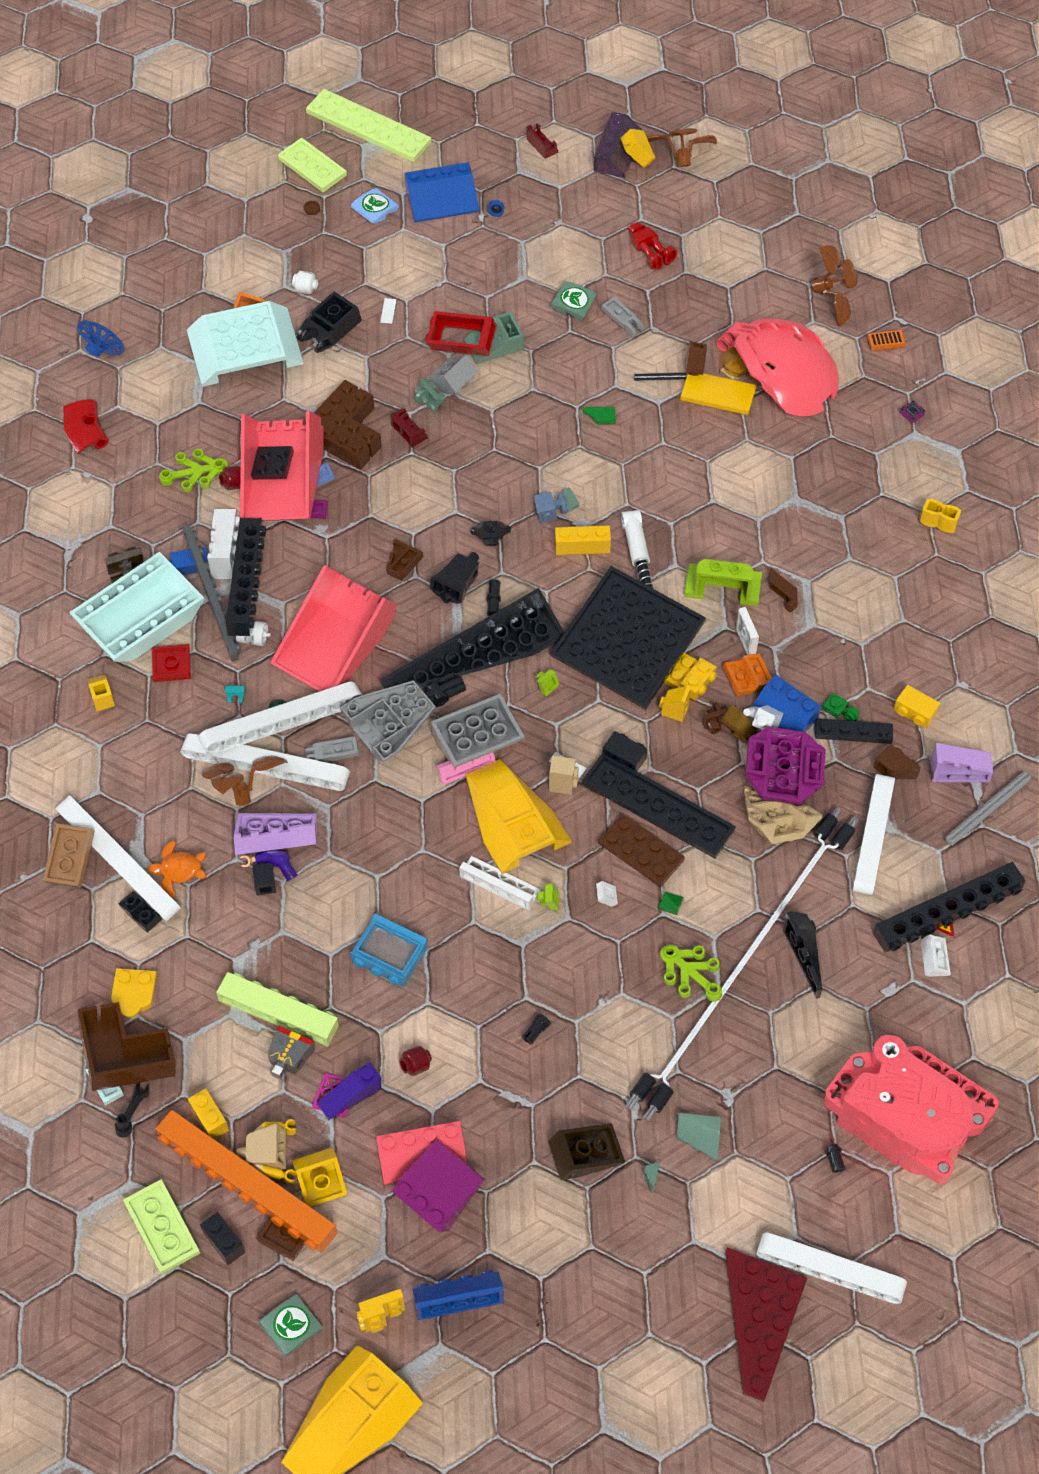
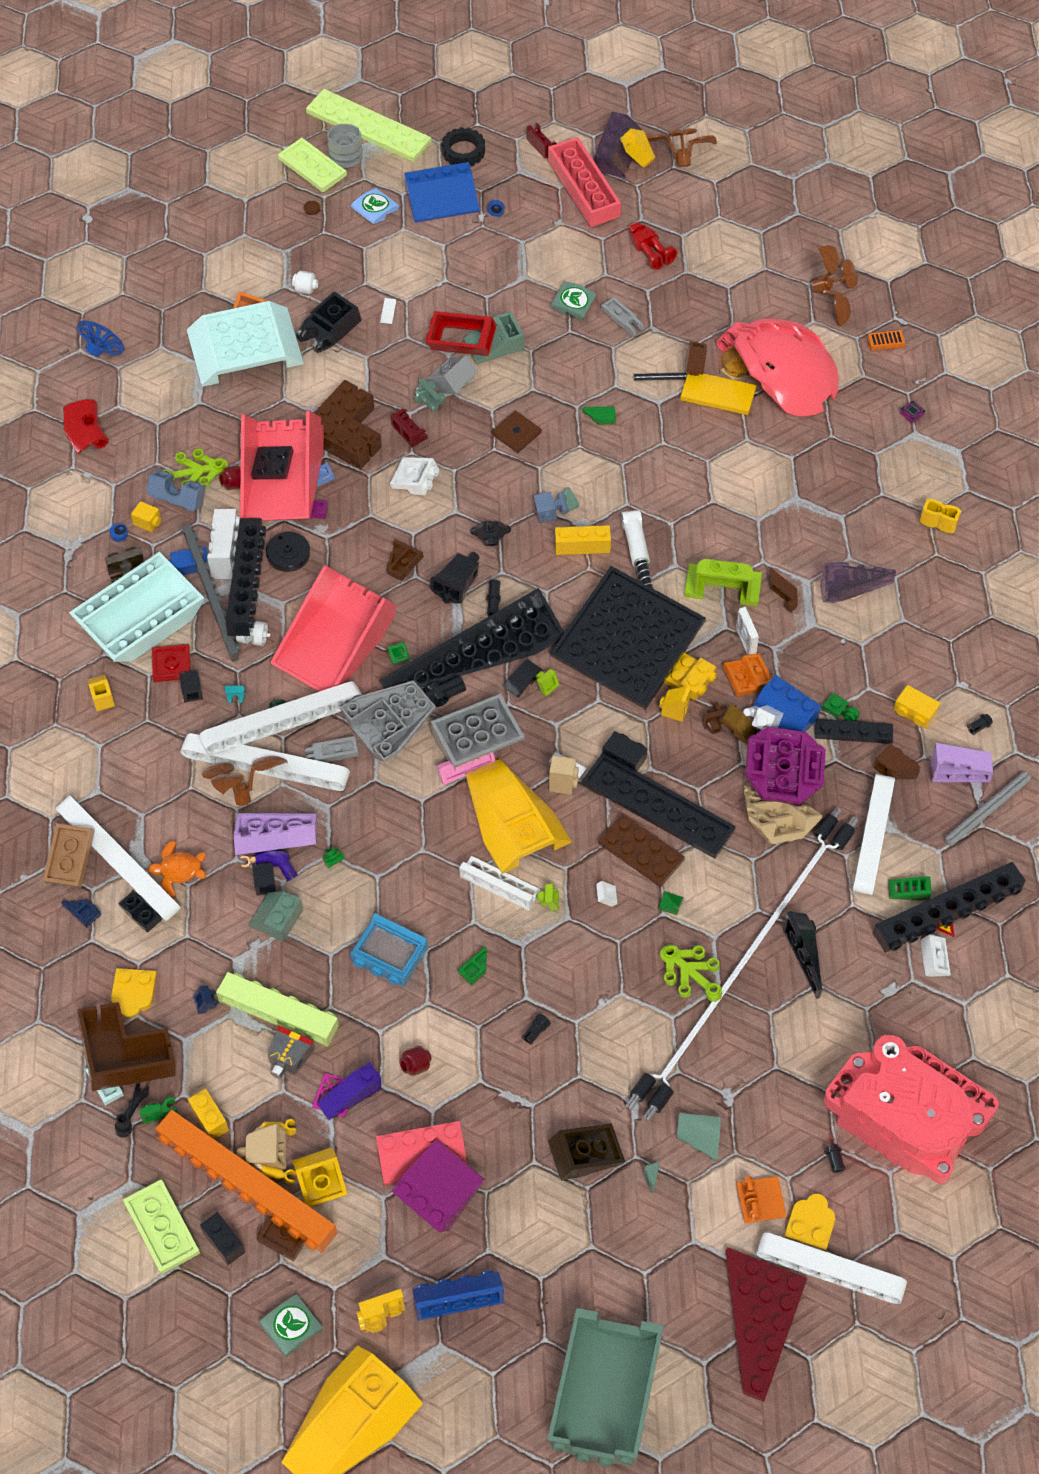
none -> dark blue tile [61,900,101,928]
none -> blue tile [109,523,128,542]
none -> yellow brick [131,501,161,532]
none -> green plate [139,1097,178,1124]
none -> sand blue arch [146,469,206,511]
none -> black brick [179,671,203,703]
none -> dark blue tile [193,985,219,1014]
none -> sand green slope [248,891,303,942]
none -> black wheel [266,532,310,572]
none -> green plate [322,847,345,869]
none -> light grey wheel [327,124,363,168]
none -> green slope [385,641,410,665]
none -> white plate [390,457,439,495]
none -> black tyre [442,127,485,167]
none -> green tile [457,947,487,986]
none -> reddish brown tile [492,410,542,453]
none -> black slope [503,659,543,698]
none -> sand green cylinder [547,1308,664,1467]
none -> coral brick [548,137,621,227]
none -> orange hinge [736,1176,787,1224]
none -> yellow plate [784,1194,835,1252]
none -> clear purple wedge [820,562,896,603]
none -> green slope [888,876,931,900]
none -> black pin [967,714,993,735]

